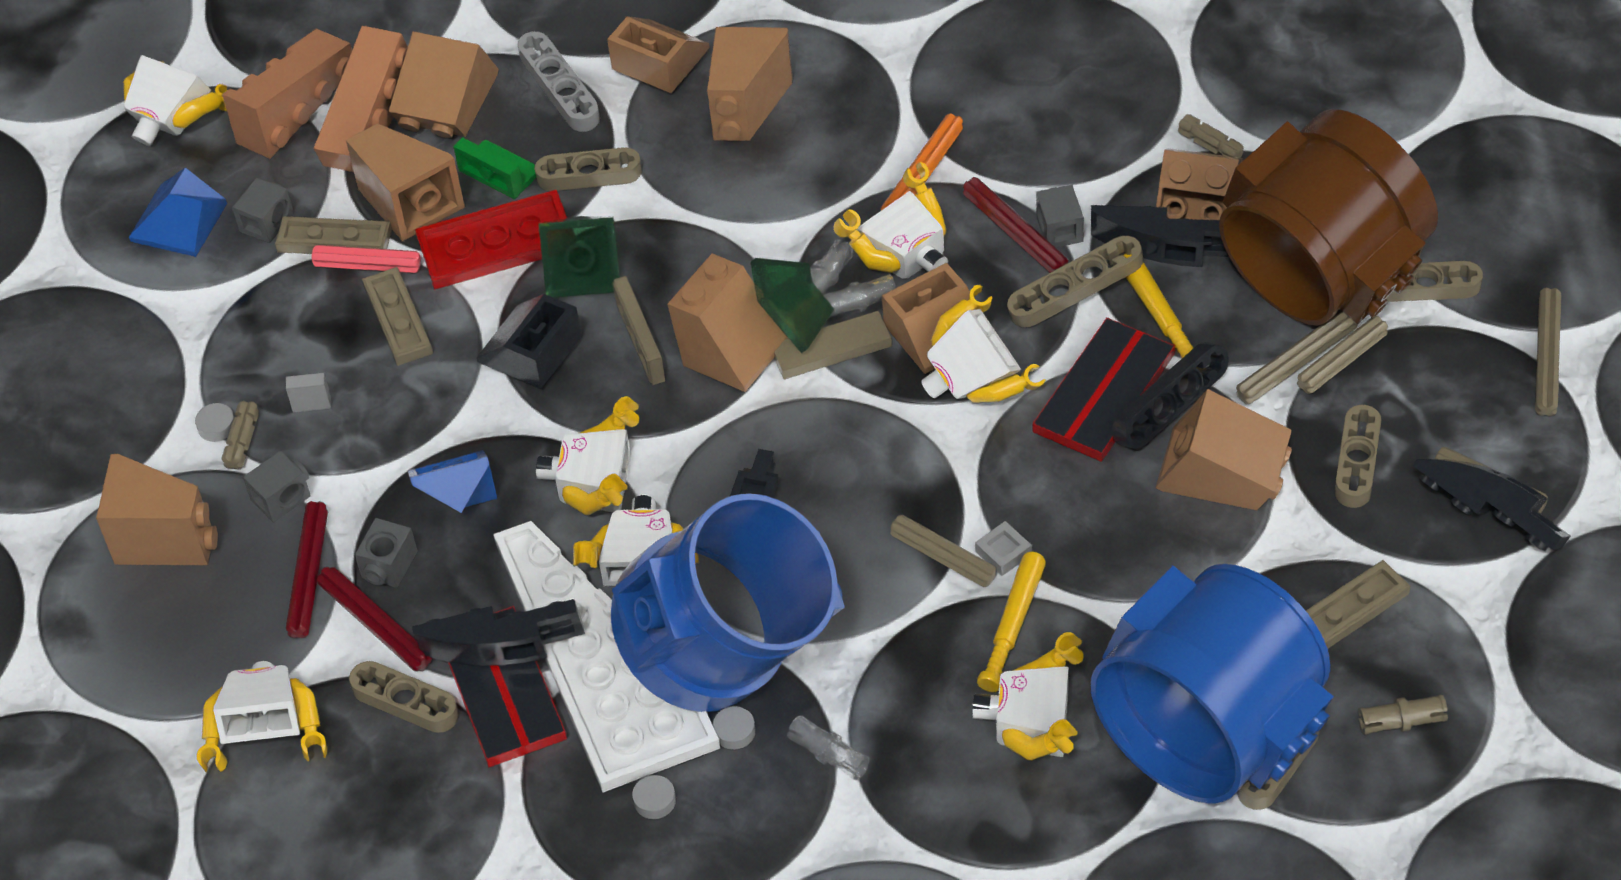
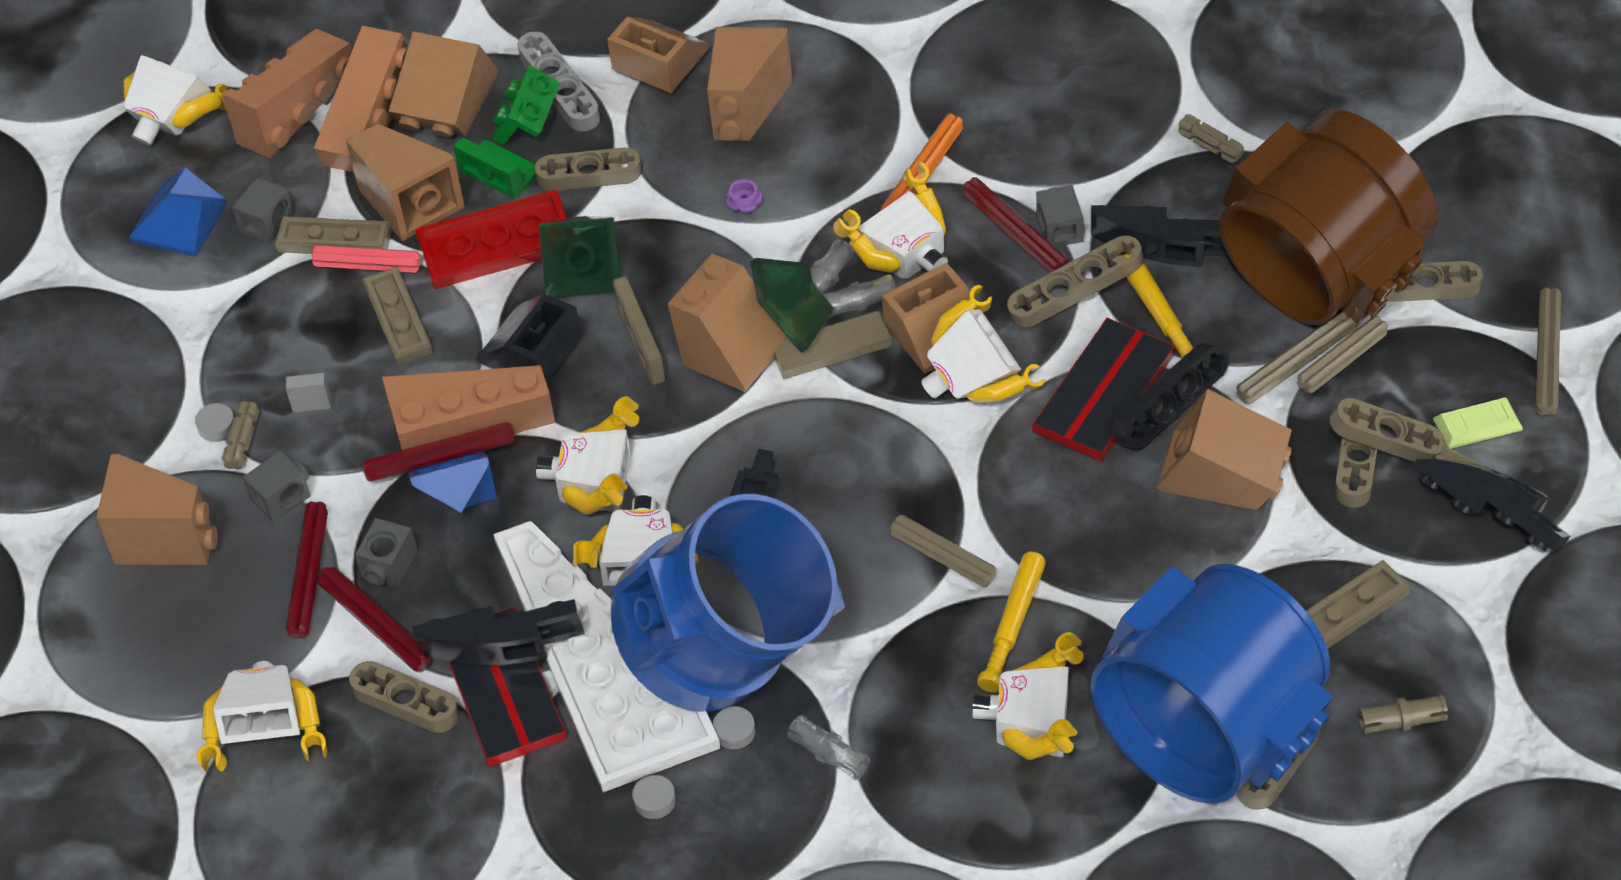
light grey tile [975,521,1032,576] -> none
medium nougat slope [1156,148,1243,220] -> none
none -> dark red axle [362,422,515,482]
none -> nougat wedge [382,365,555,450]
none -> green bracket [491,65,560,145]
none -> medium lavender plate [726,179,762,213]
none -> dark tan beam [1330,398,1445,462]
none -> yellowish green tile [1433,397,1523,449]

